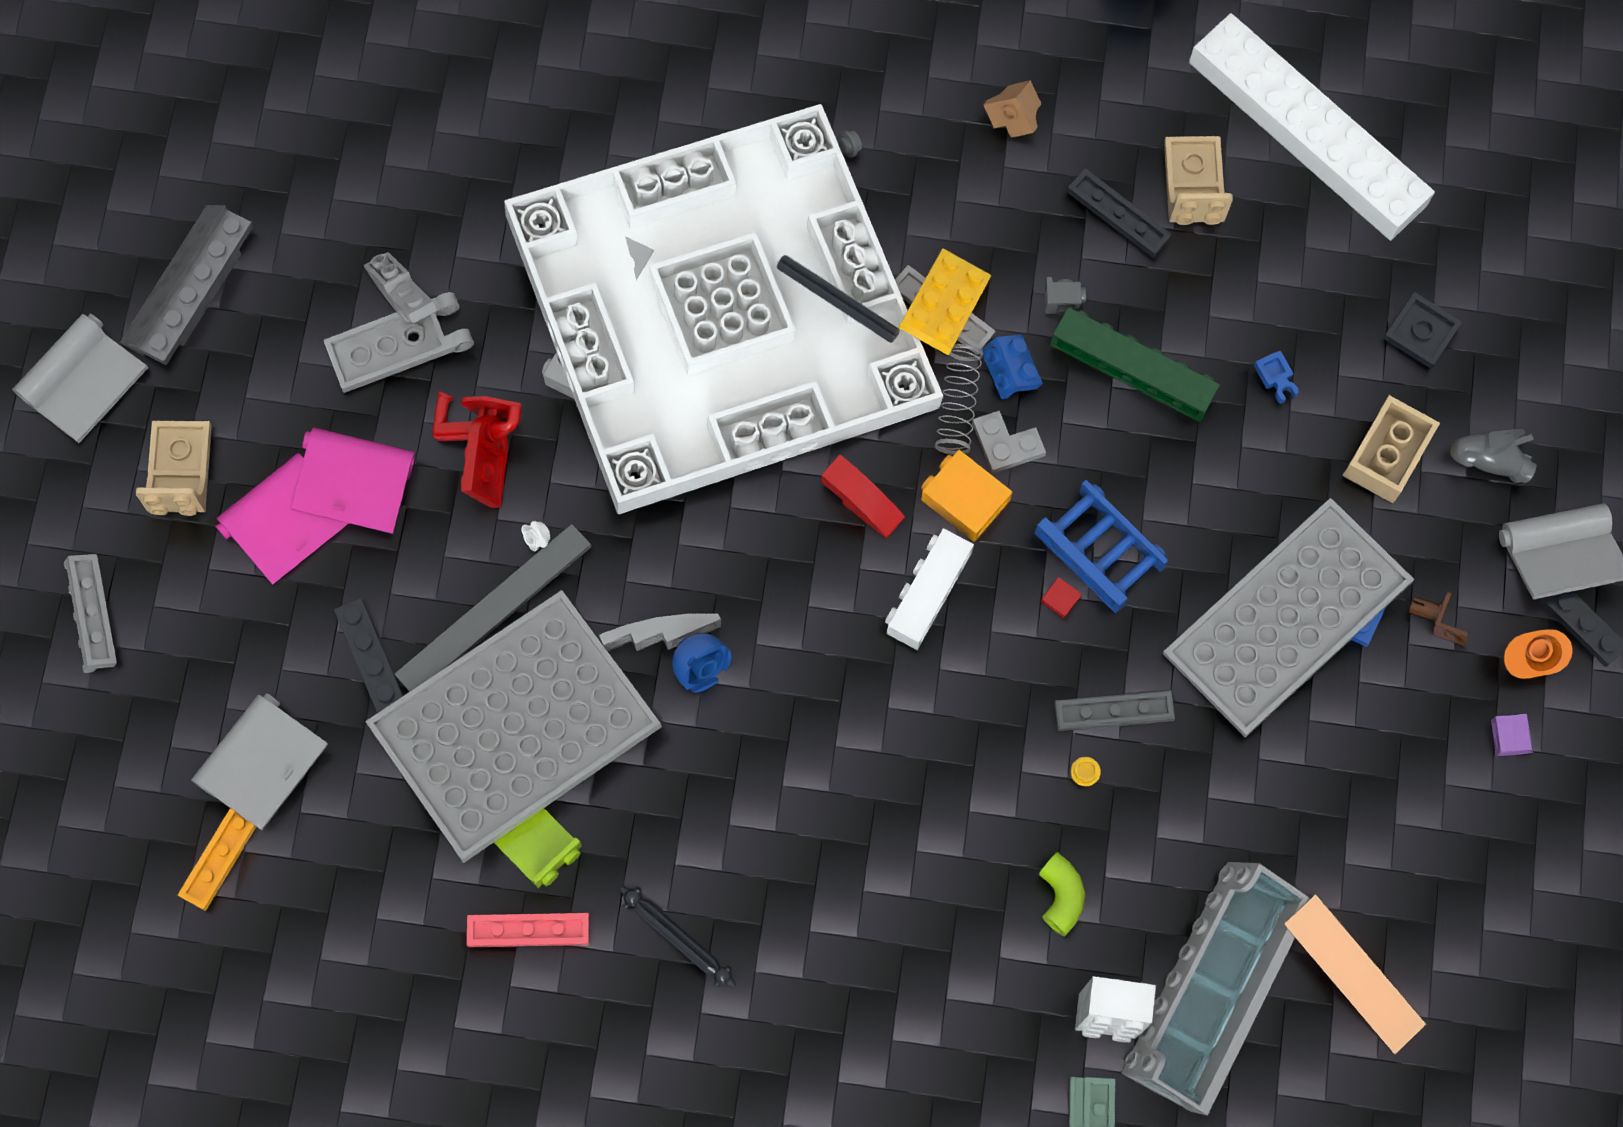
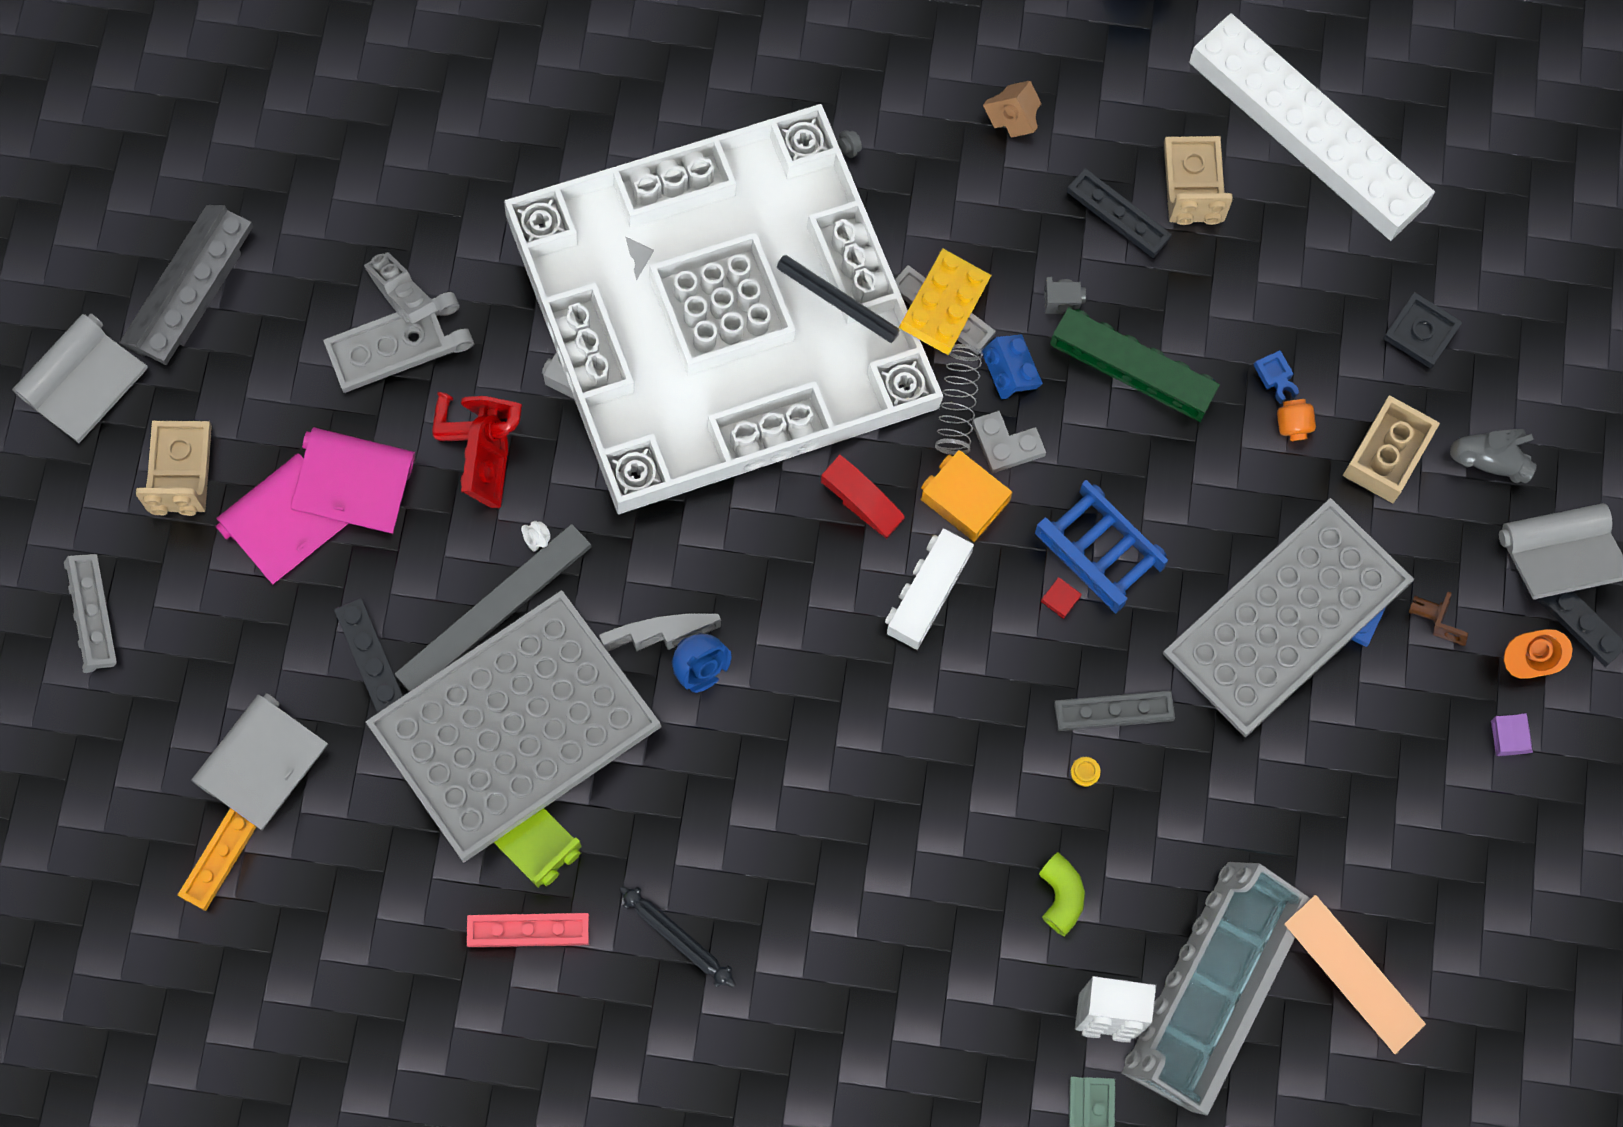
none -> orange head [1277,399,1316,441]

